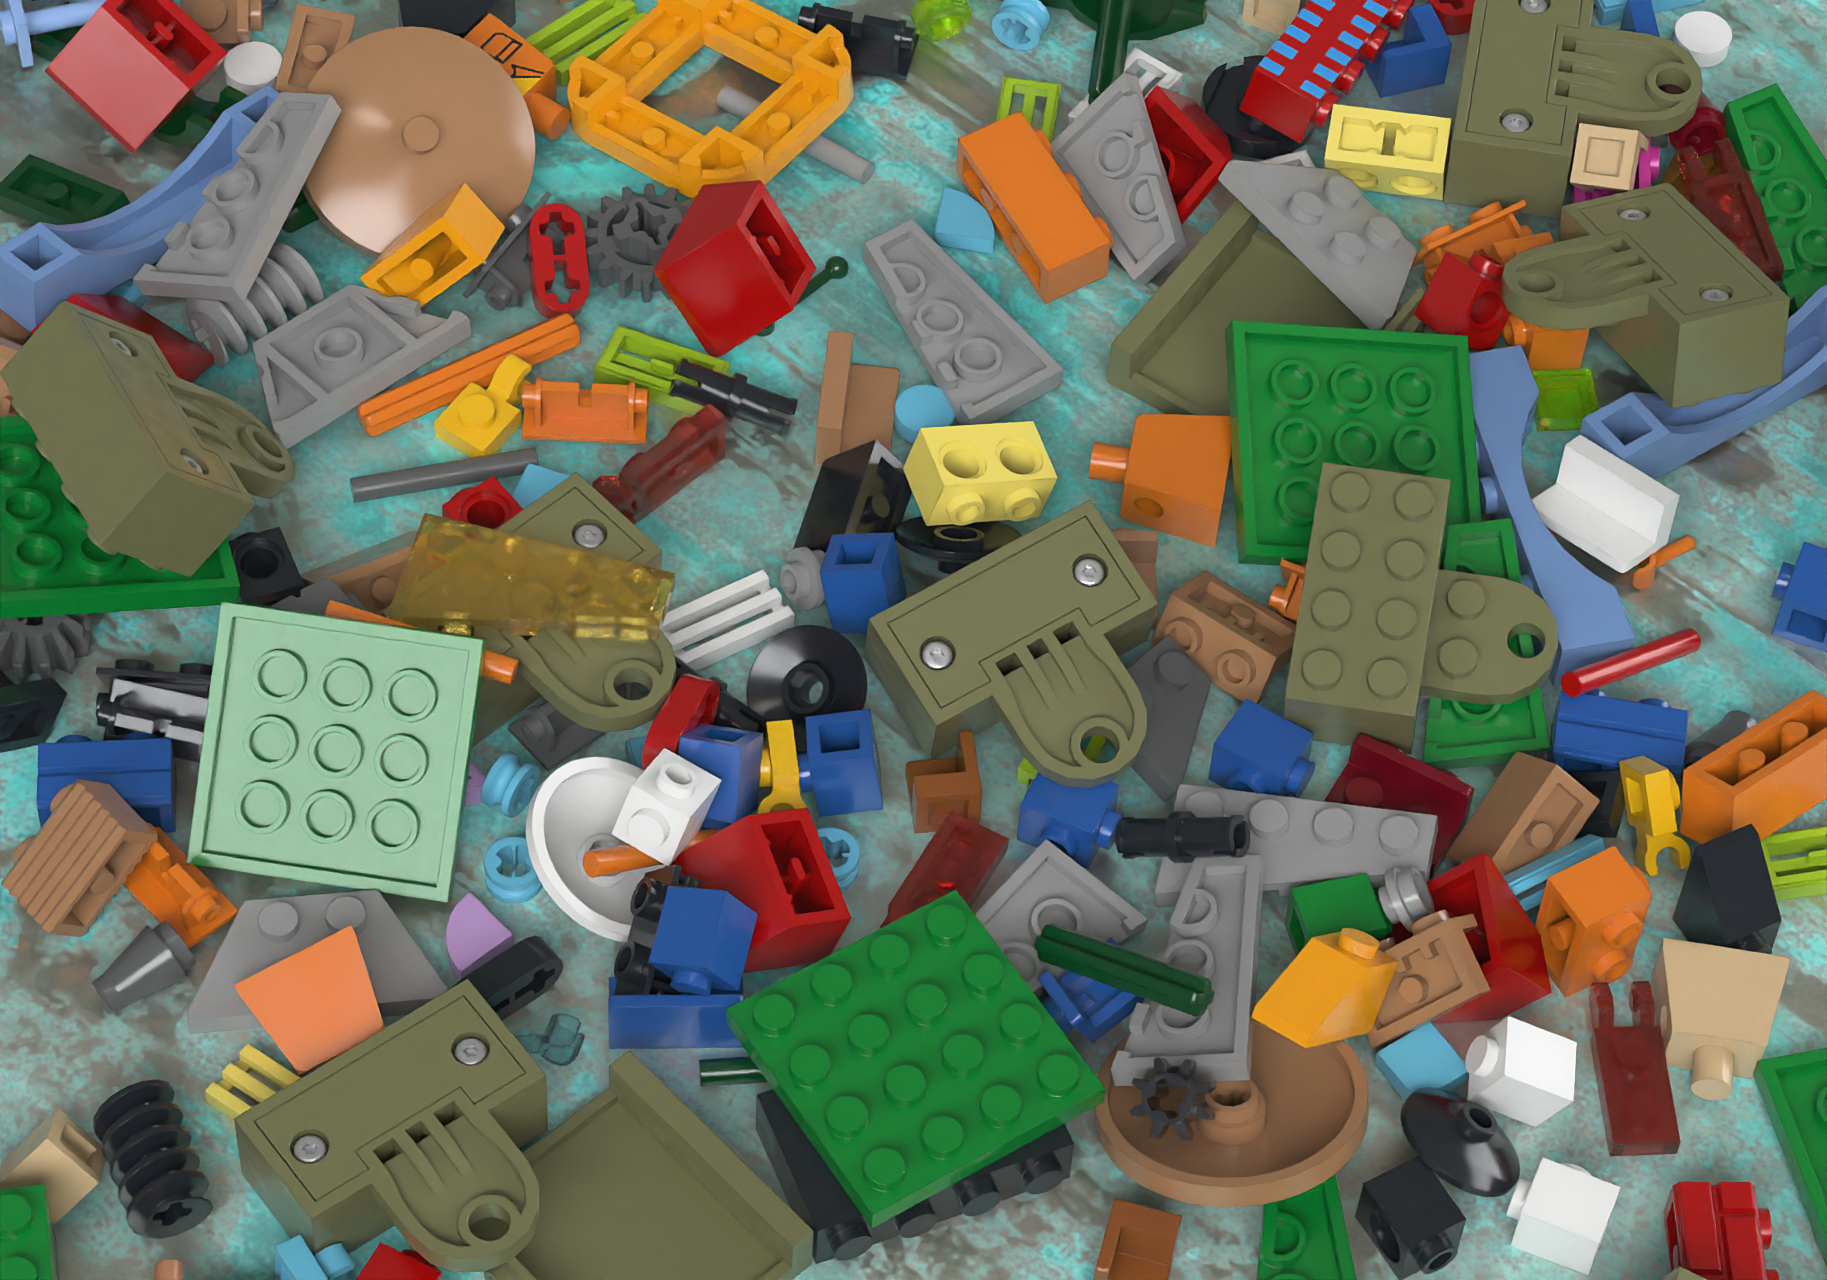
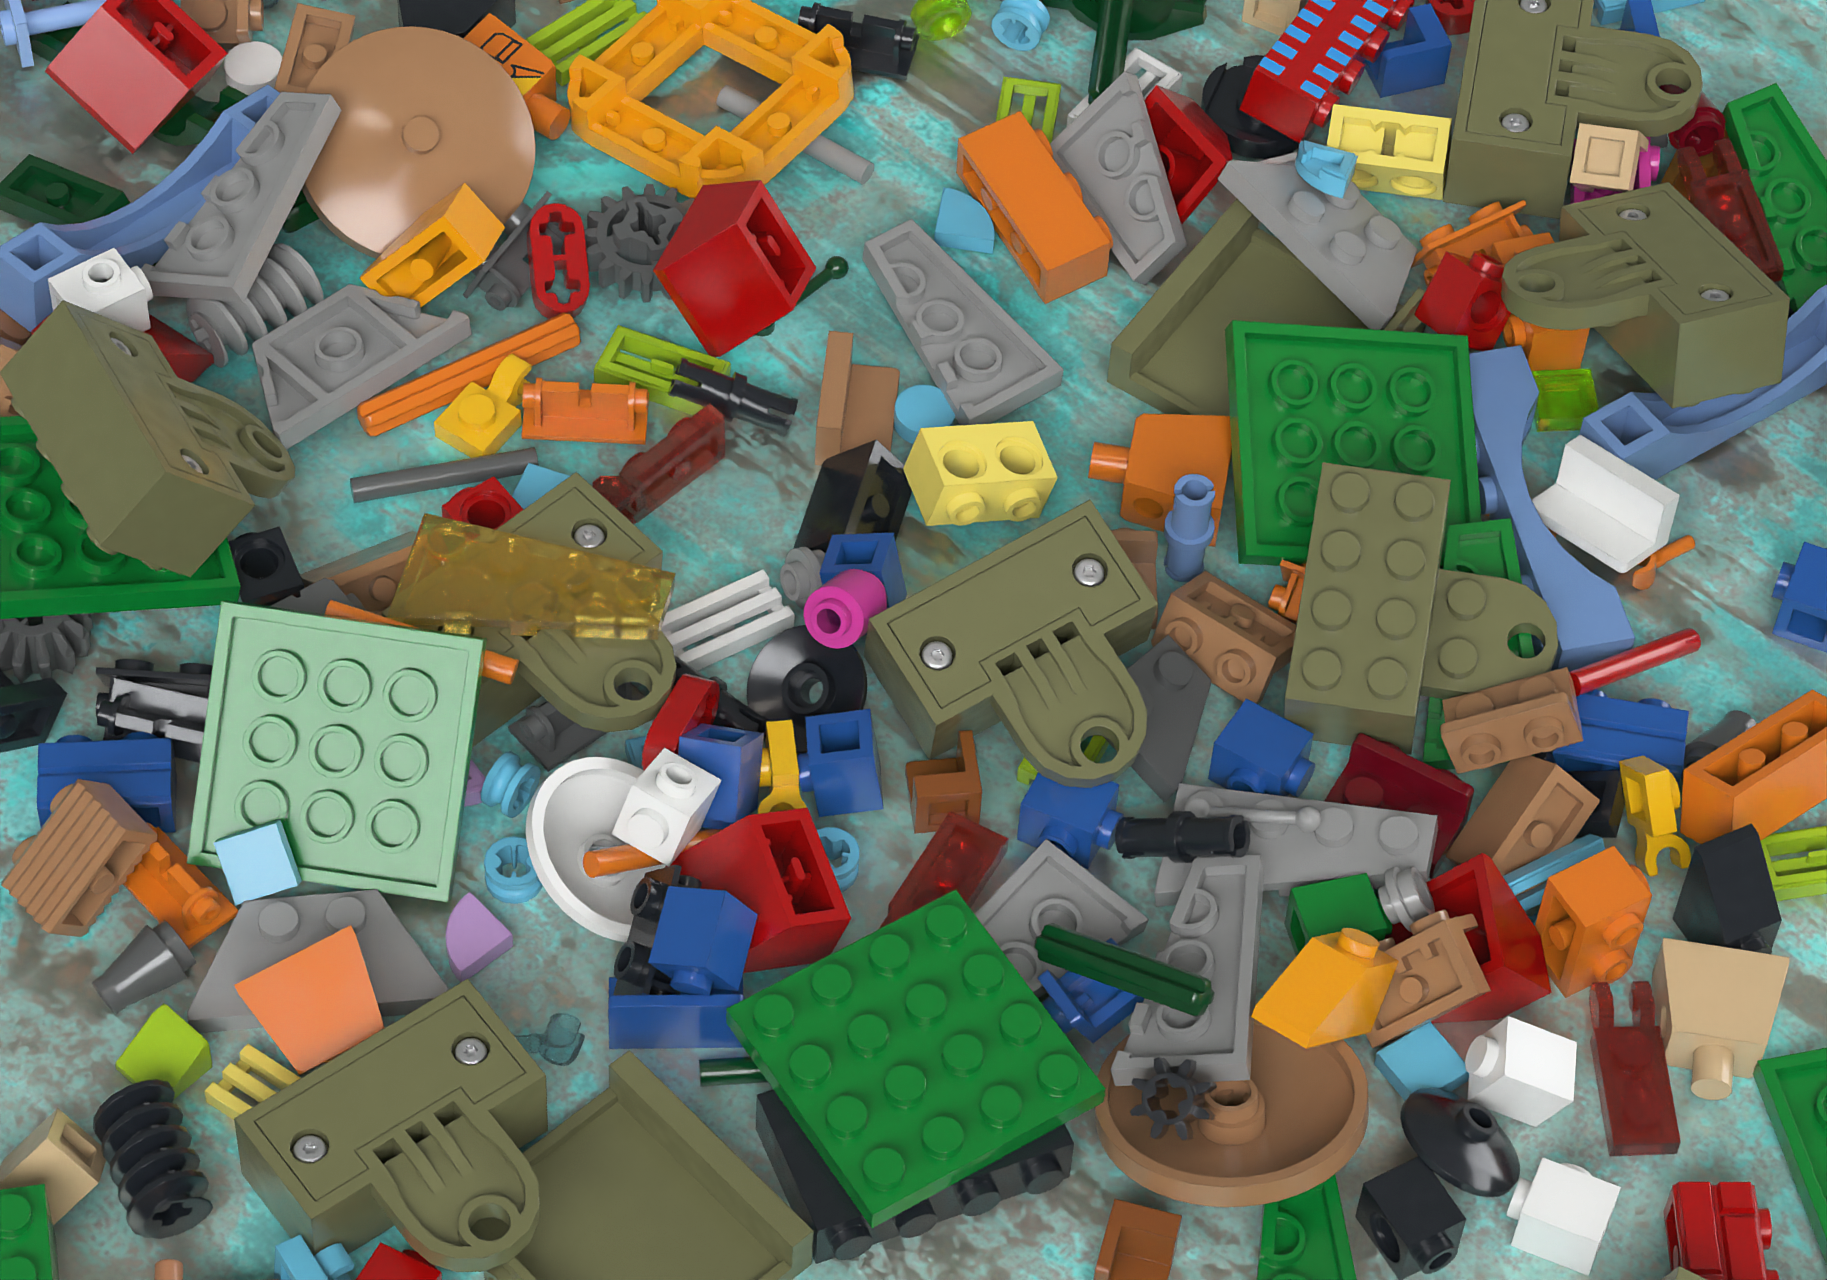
black beam [452,936,563,1021] -> none
black dish [896,516,1021,575] -> none
white tile [1672,11,1732,67] -> none
none -> white brick [48,248,153,332]
none -> lime slope [115,1003,213,1099]
none -> medium azure tile [214,819,302,905]
none -> dark pink brick [804,569,887,649]
none -> medium blue pin [1164,474,1215,582]
none -> light grey hinge [1184,798,1321,832]
none -> medium azure tile [1295,140,1358,199]
none -> medium nougat bracket [1440,667,1584,774]

